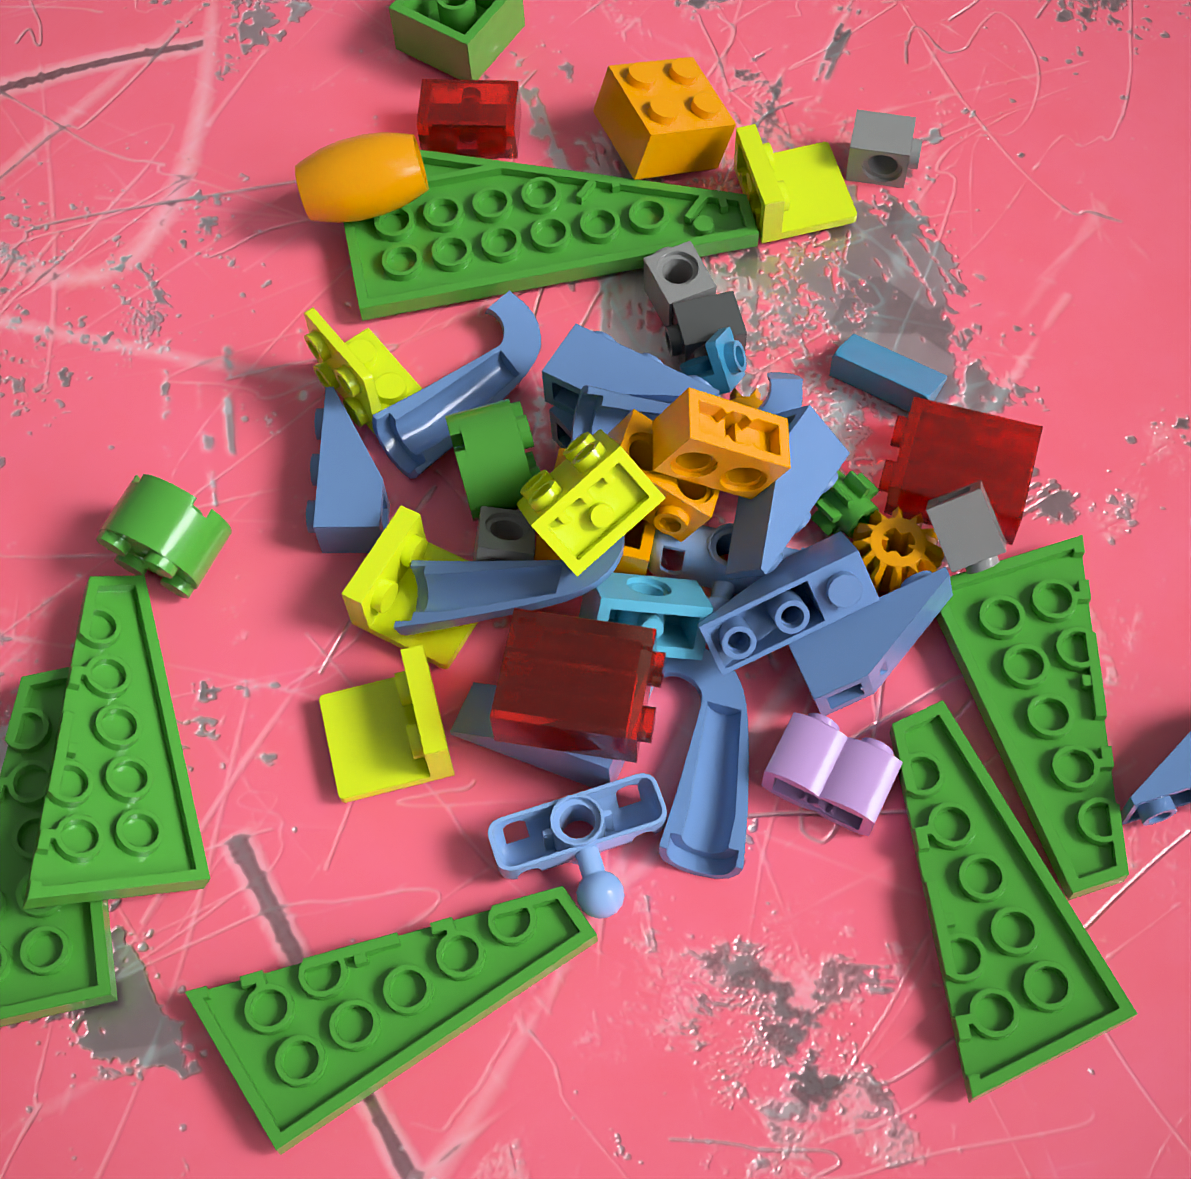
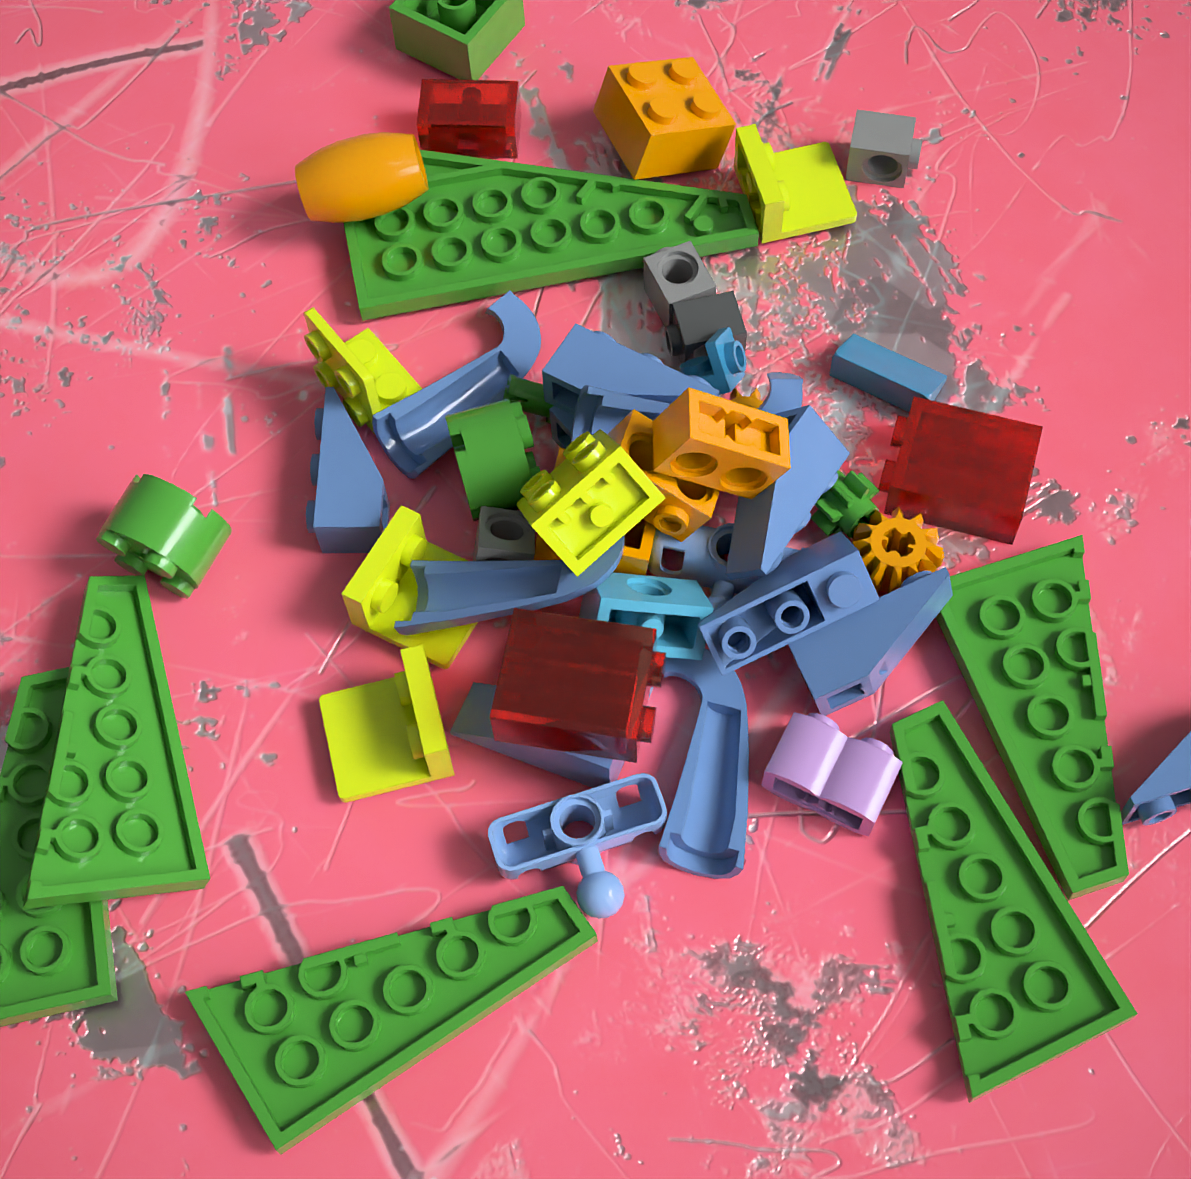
light grey brick [926,480,1007,574] -> none
none -> bright green pin [503,374,553,424]

